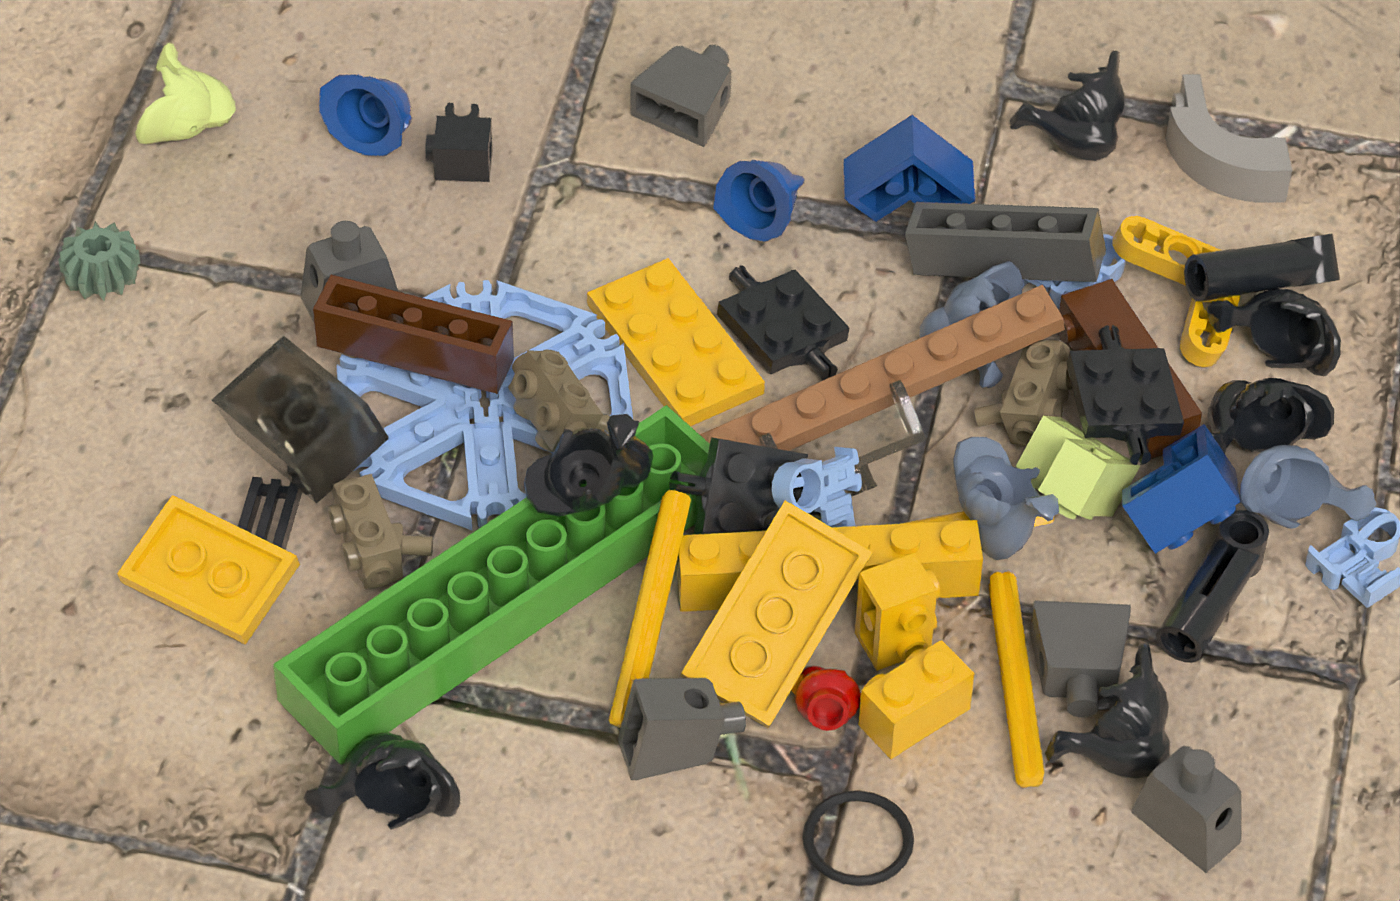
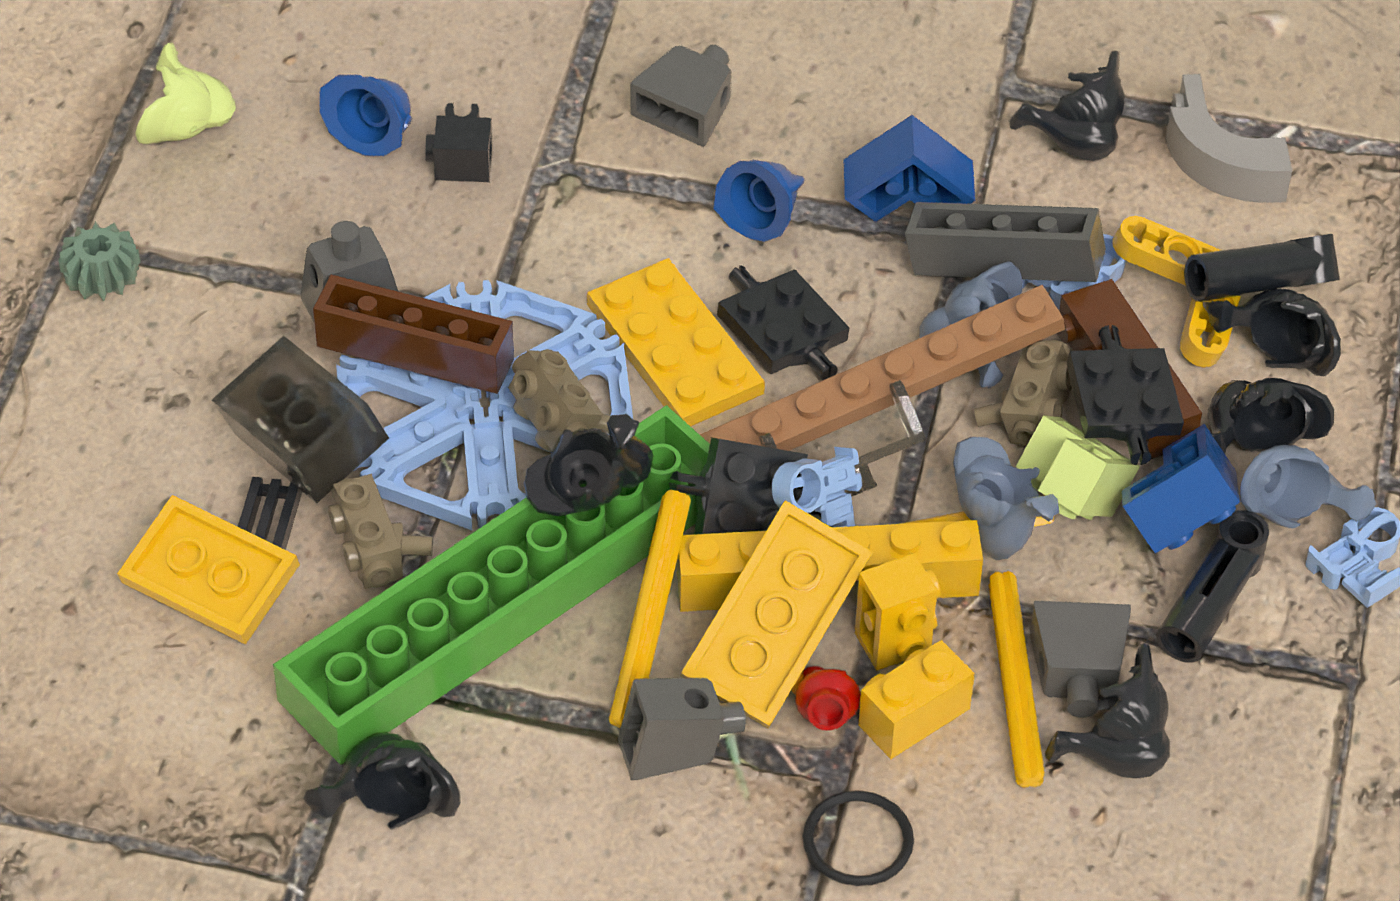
dark grey torso [1131,746,1242,873] -> none

